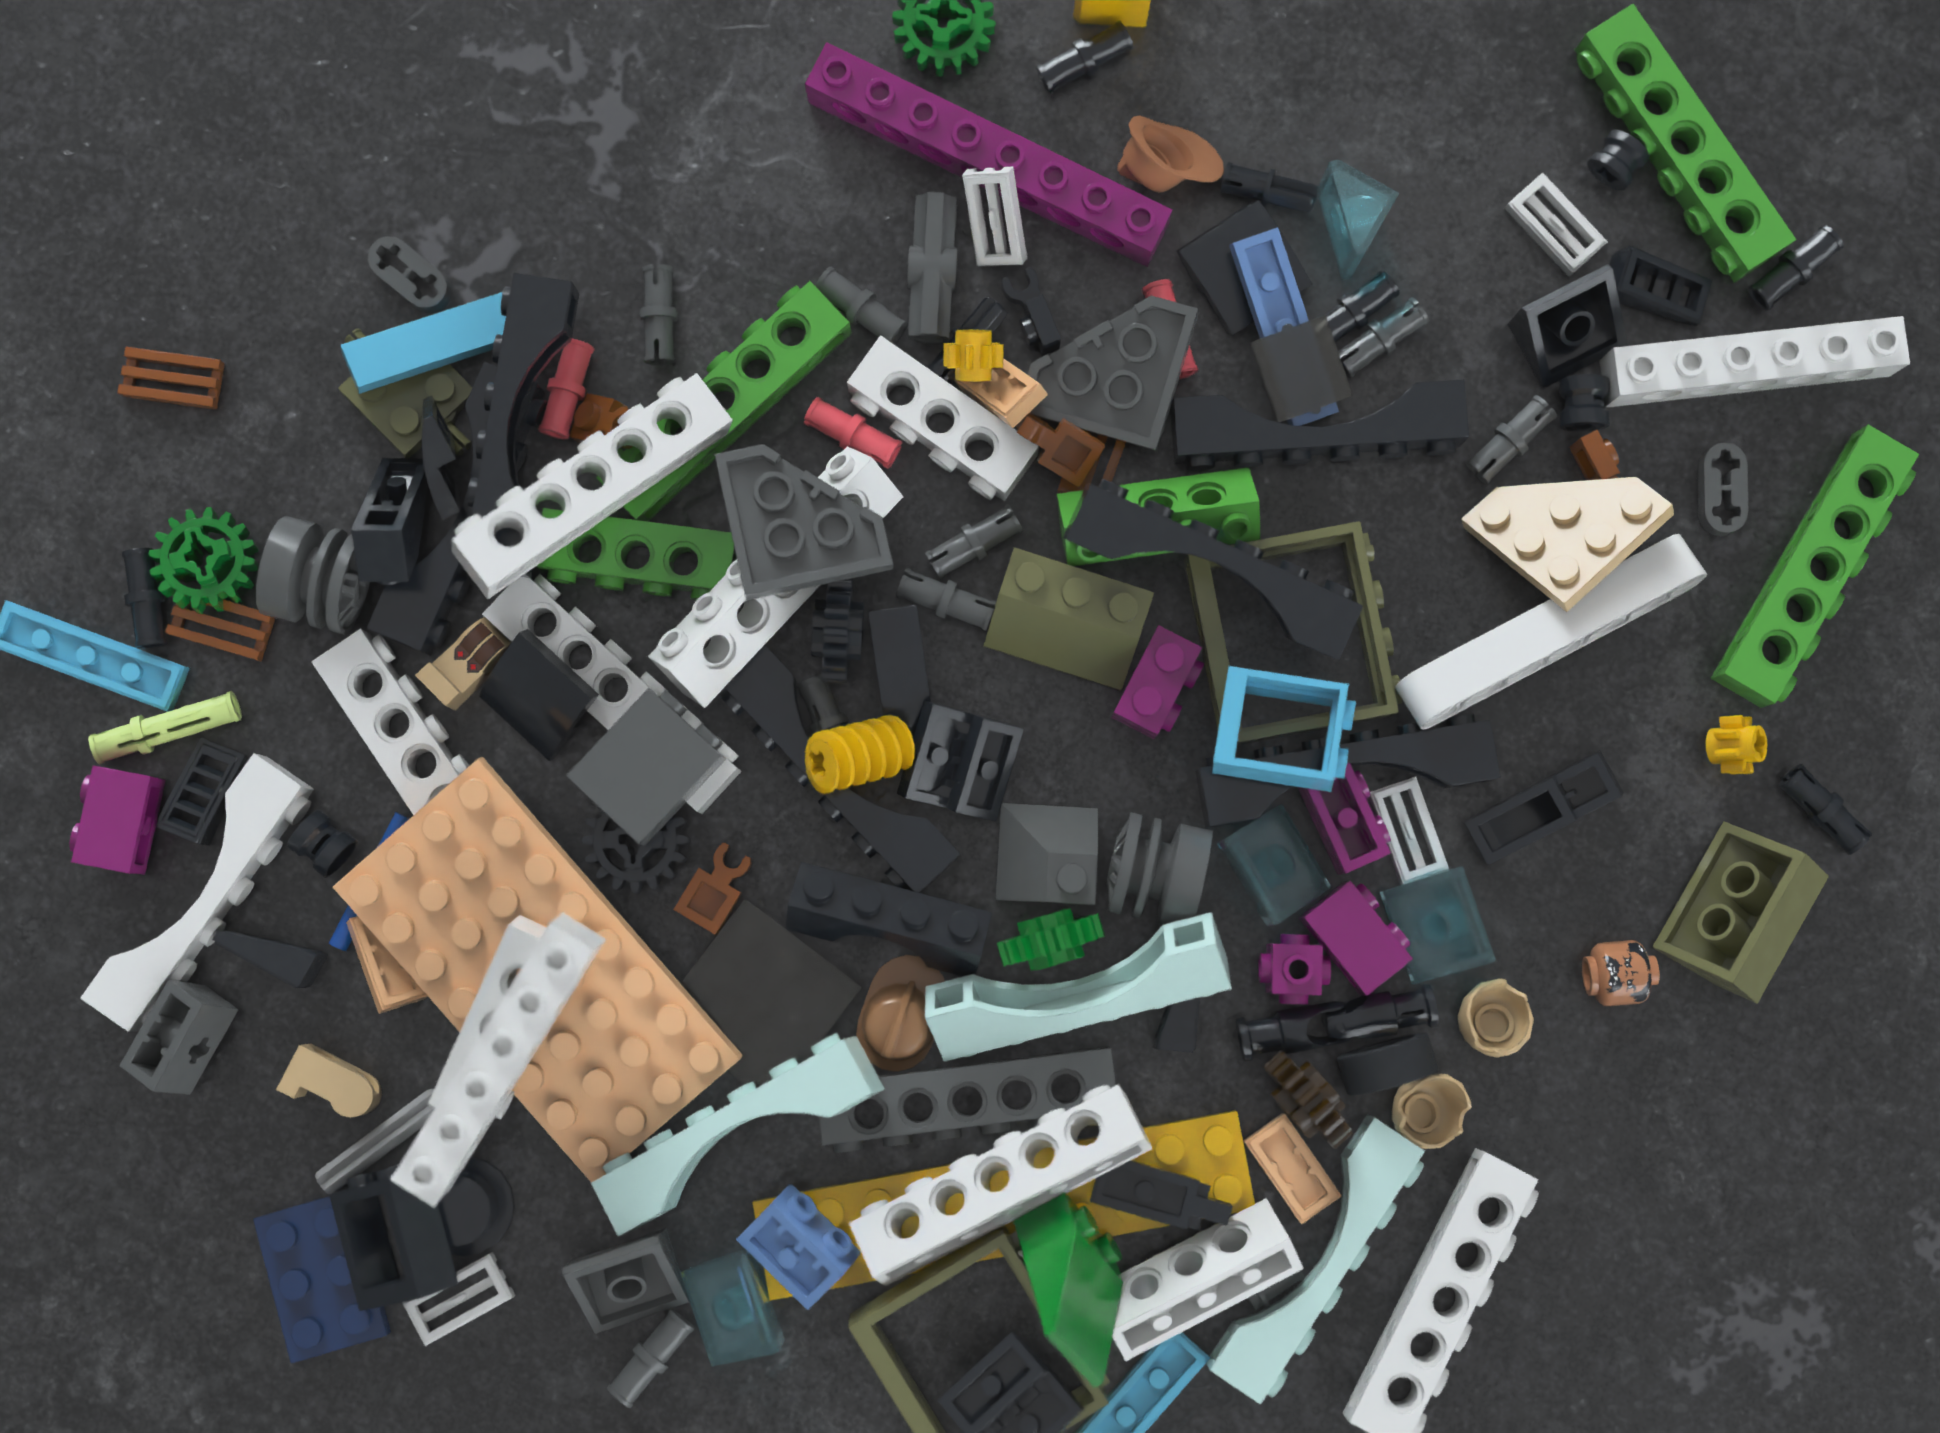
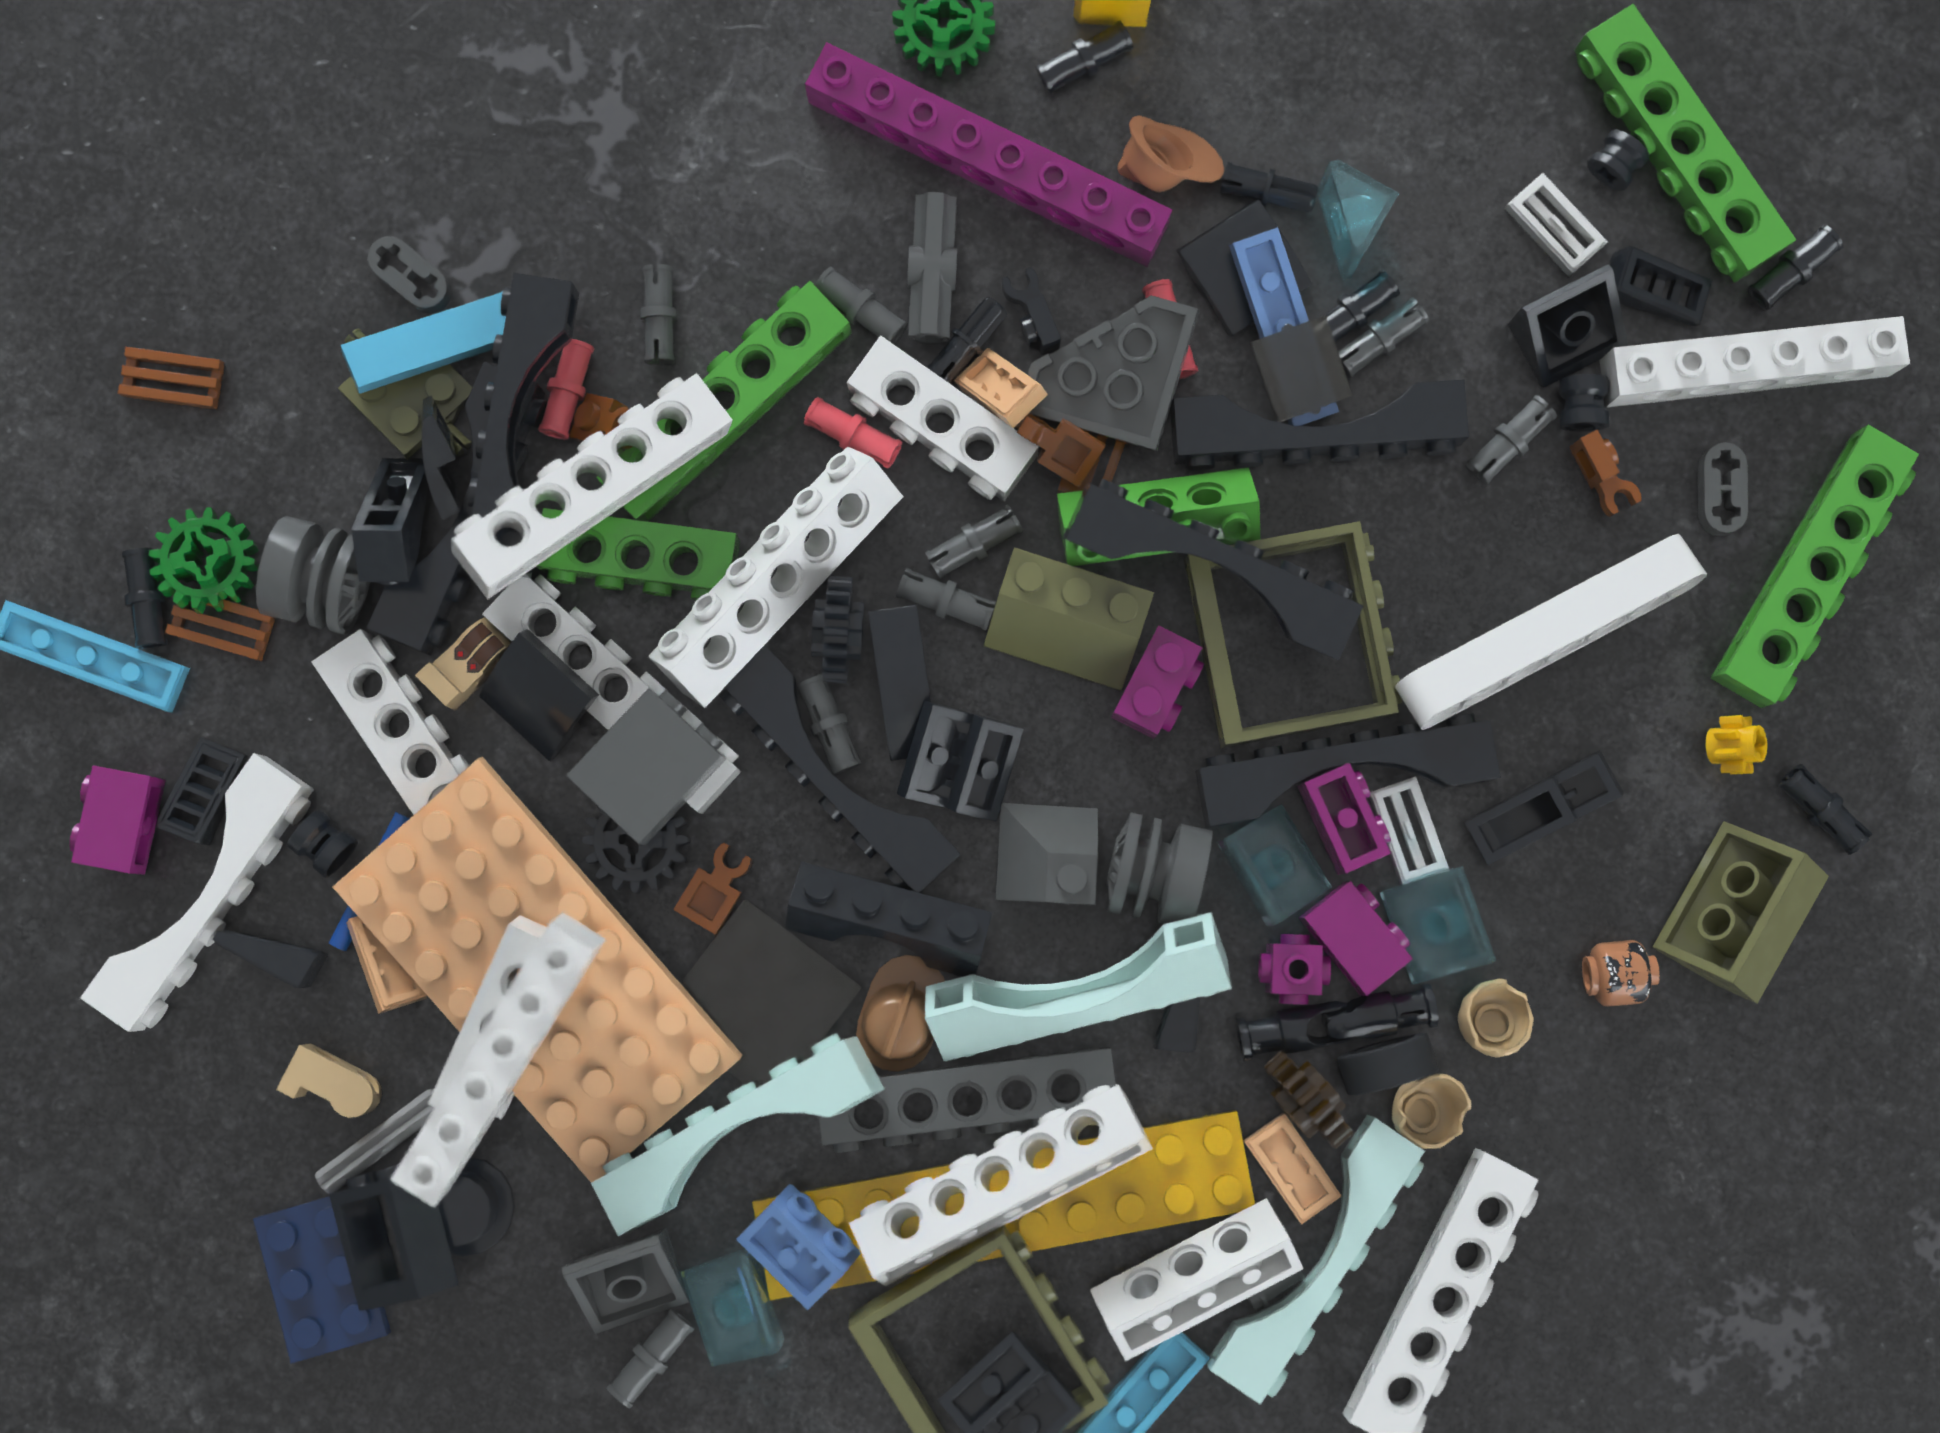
yellowish green pin [88,691,242,764] -> none
dark grey brick [119,979,239,1095] -> none
white tile [402,1252,515,1346] -> none
dark grey plate [715,444,893,601] -> none
yellow piece [805,714,915,794] -> none
yellow gear [943,329,1004,382] -> none
white tile [962,167,1027,266] -> none
green gear [996,908,1105,971] -> none
green slope [1013,1192,1123,1388] -> none
black hinge [1090,1160,1233,1230] -> none
medium azure window [1212,666,1356,792] -> none
plate [1461,477,1674,612] -> none

